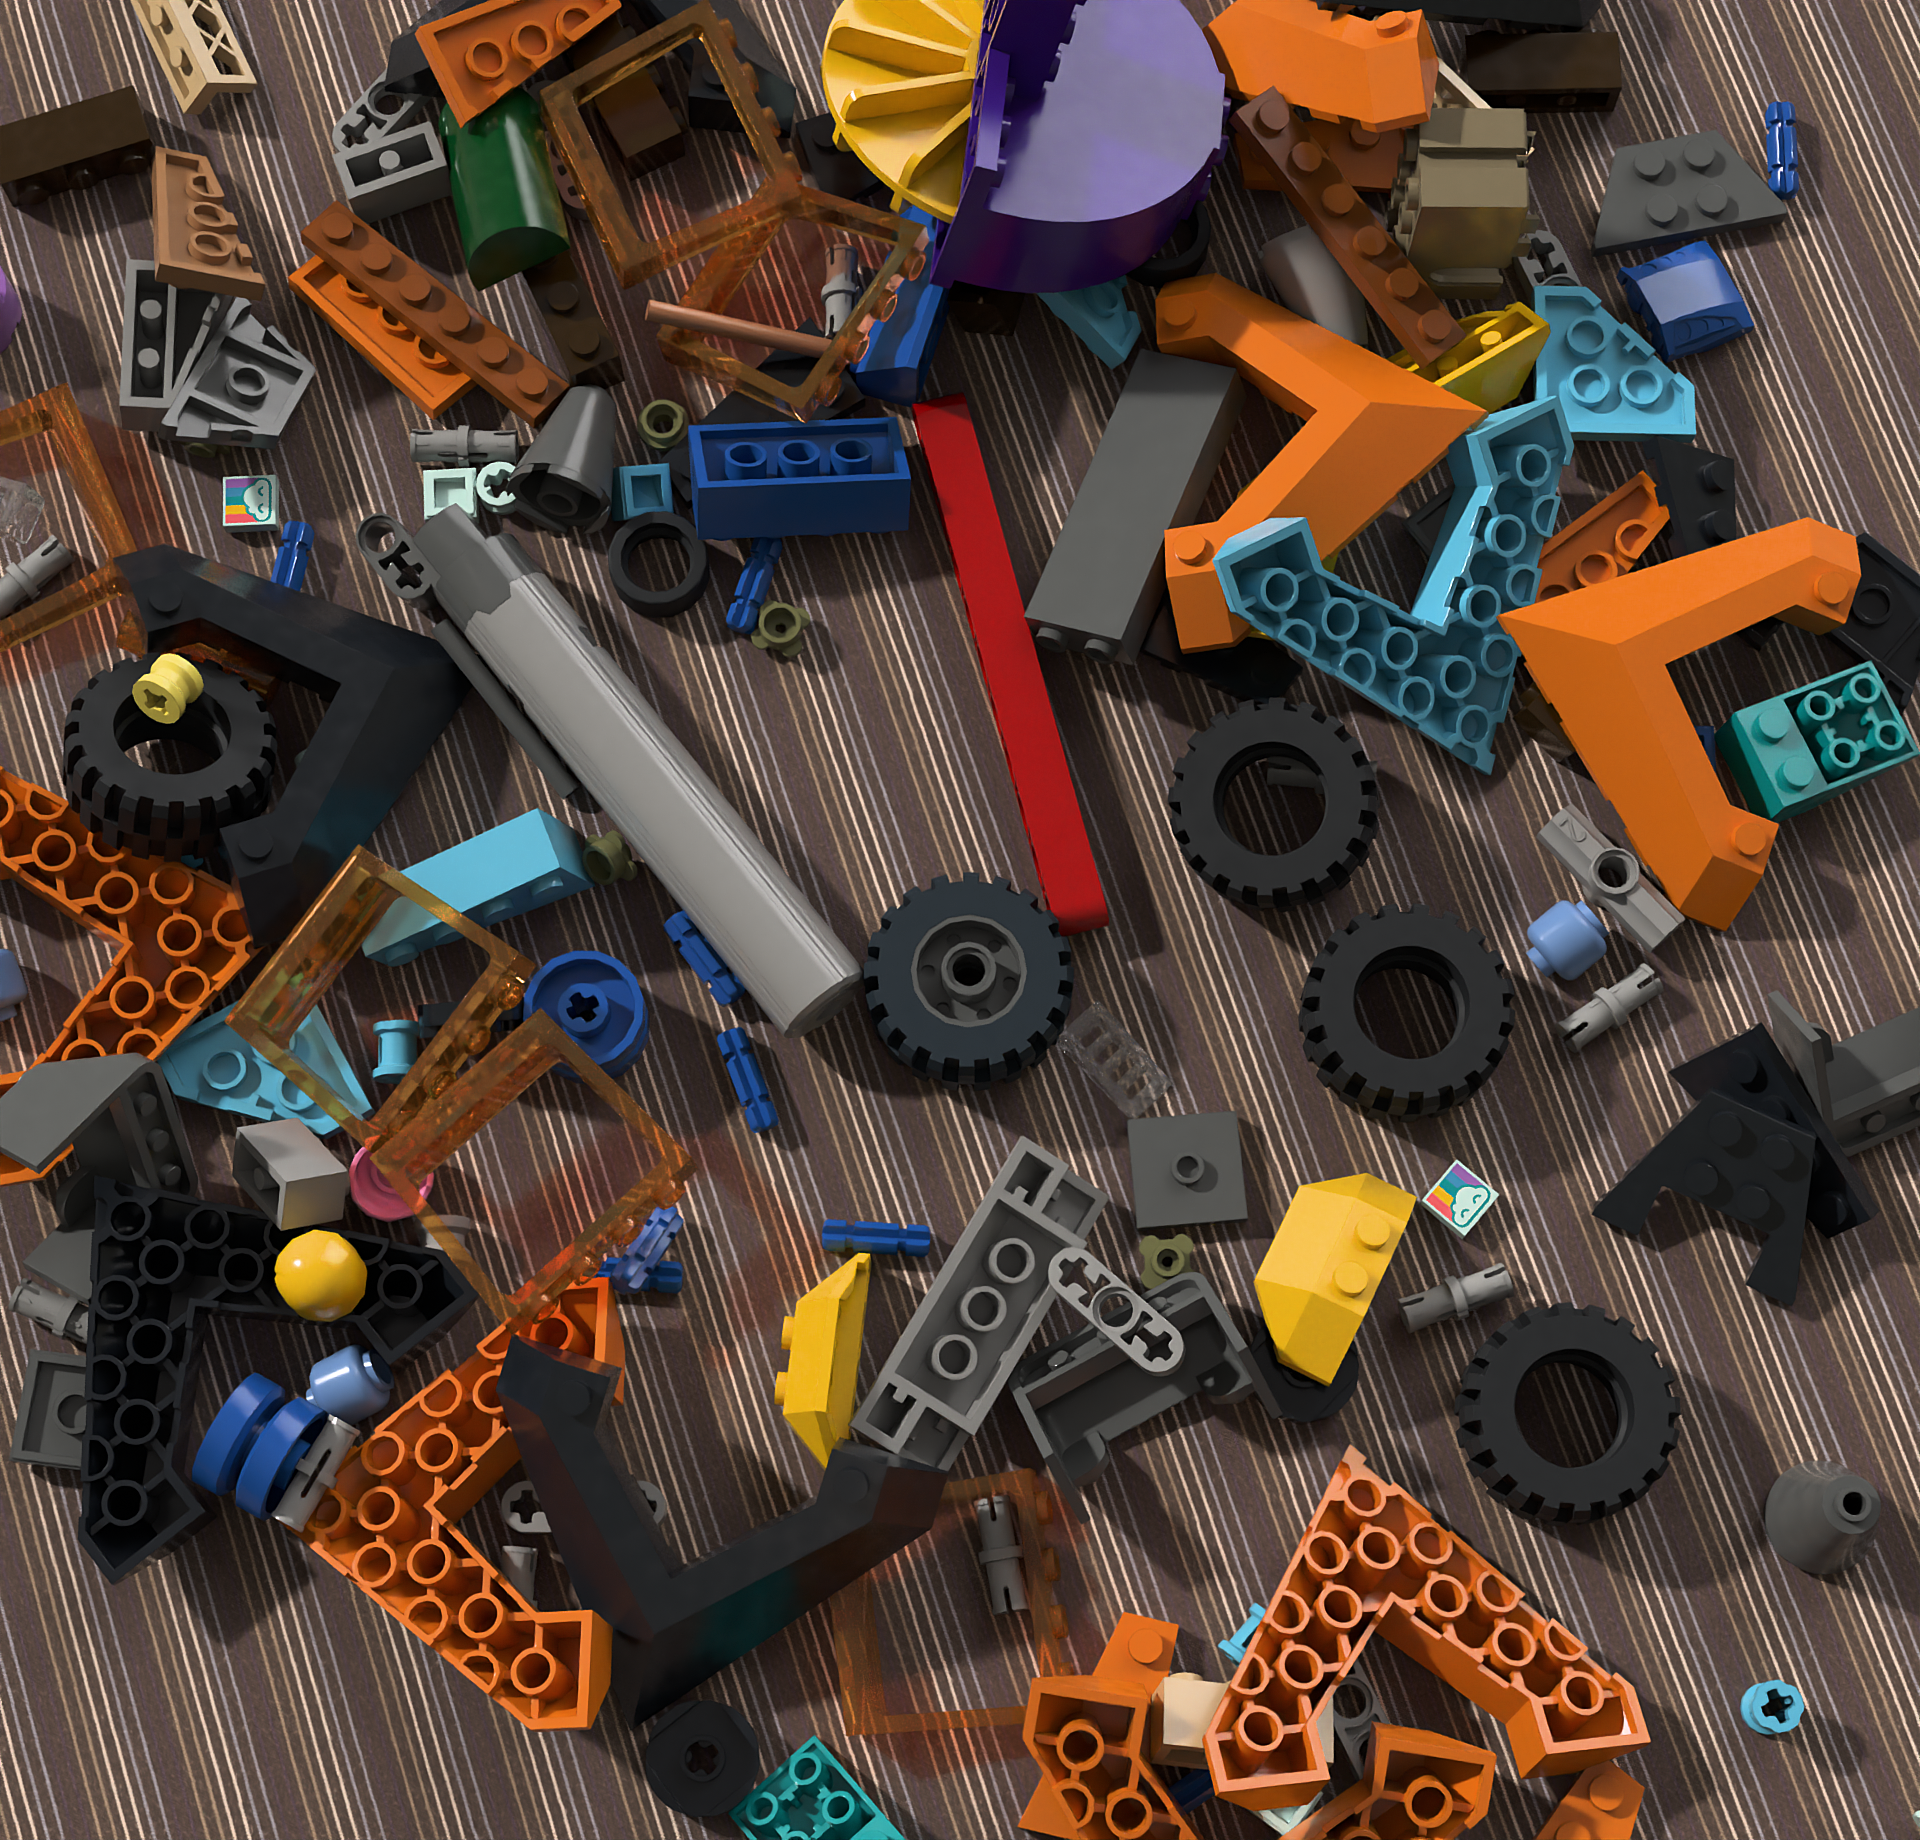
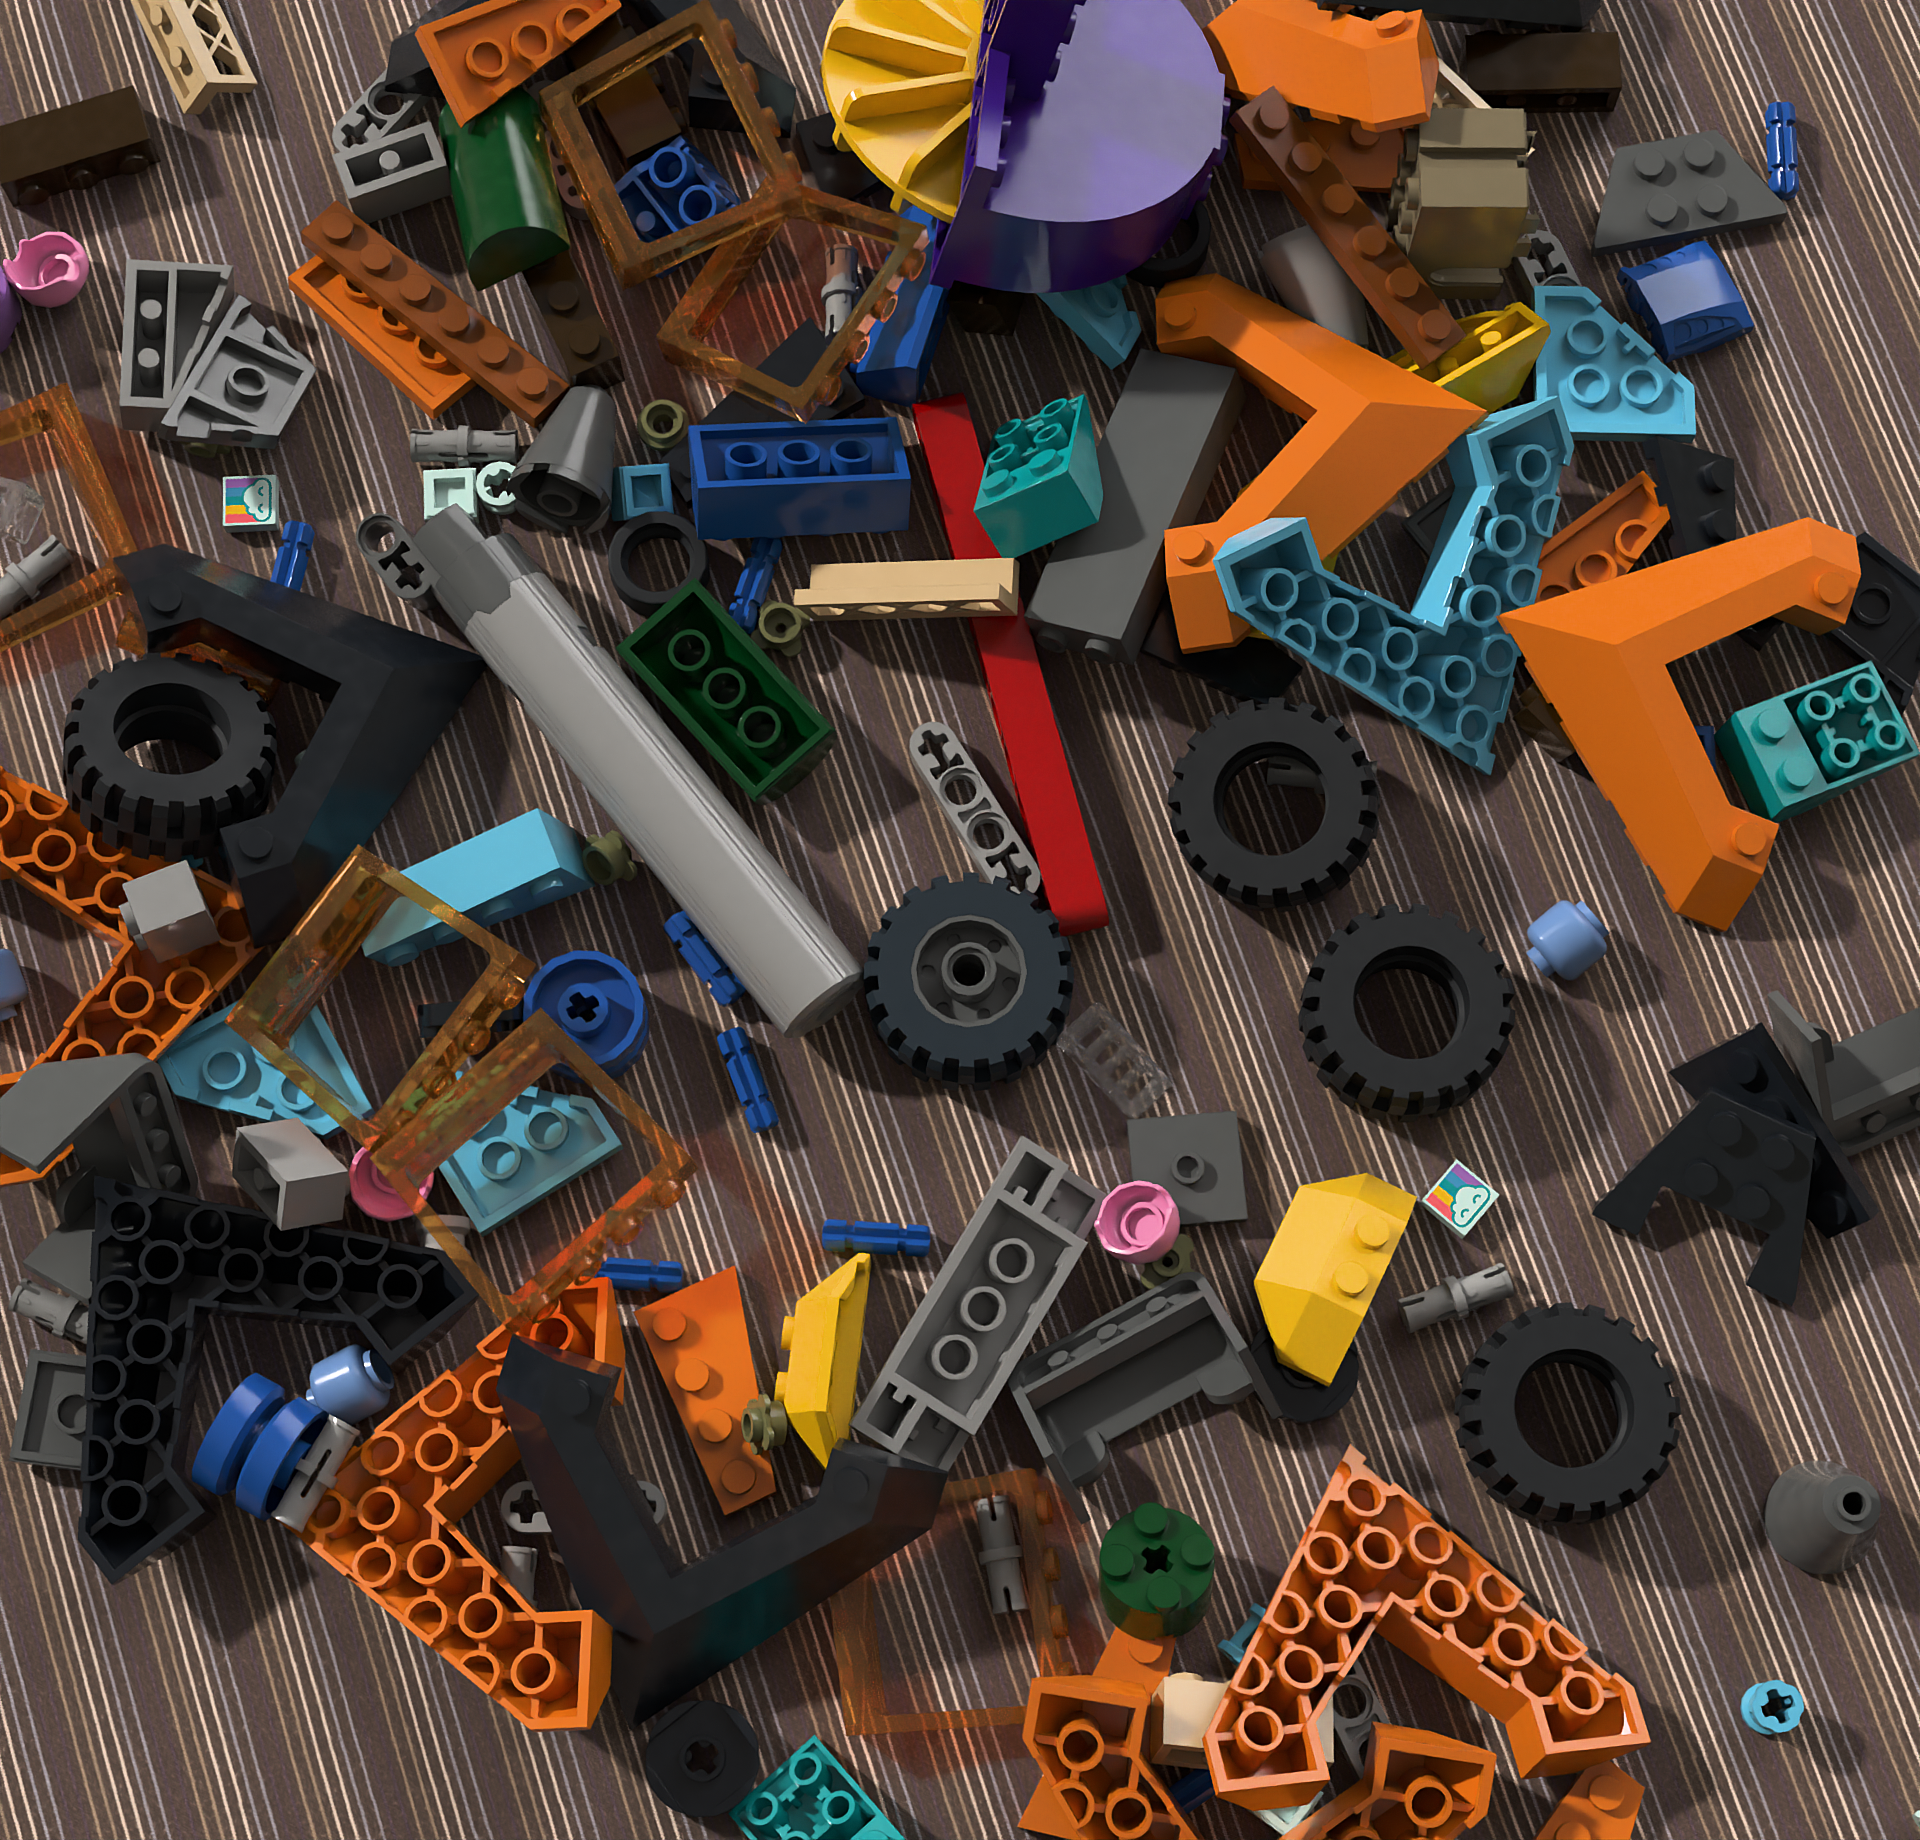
light yellow wheel [132,653,204,724] -> none
medium nougat wing [151,146,266,301] -> none
yellow hair [274,1230,367,1322] -> none
medium azure bush [373,1020,423,1084] -> none
dark grey bar [431,619,580,800] -> none
blue axle [610,1205,684,1295] -> none
nougat bar [645,300,854,365] -> none
light grey beam [1048,1247,1186,1377] -> none
light grey piece [1536,803,1686,953] -> none
light grey pin [1555,963,1664,1053] -> none
none -> bright pink hair [3,232,89,308]
none -> light grey brick [119,860,221,964]
none -> medium azure plate [394,1067,623,1237]
none -> blue slope [600,135,747,279]
none -> dark green brick [615,578,837,806]
none -> orange wing [633,1265,777,1518]
none -> olive plate [741,1394,787,1455]
none -> tan fence [794,558,1020,621]
none -> light grey beam [909,722,1041,896]
none -> teal slope [974,394,1104,558]
none -> bright pink hair [1094,1180,1180,1265]
none -> dark green brick [1098,1502,1215,1641]

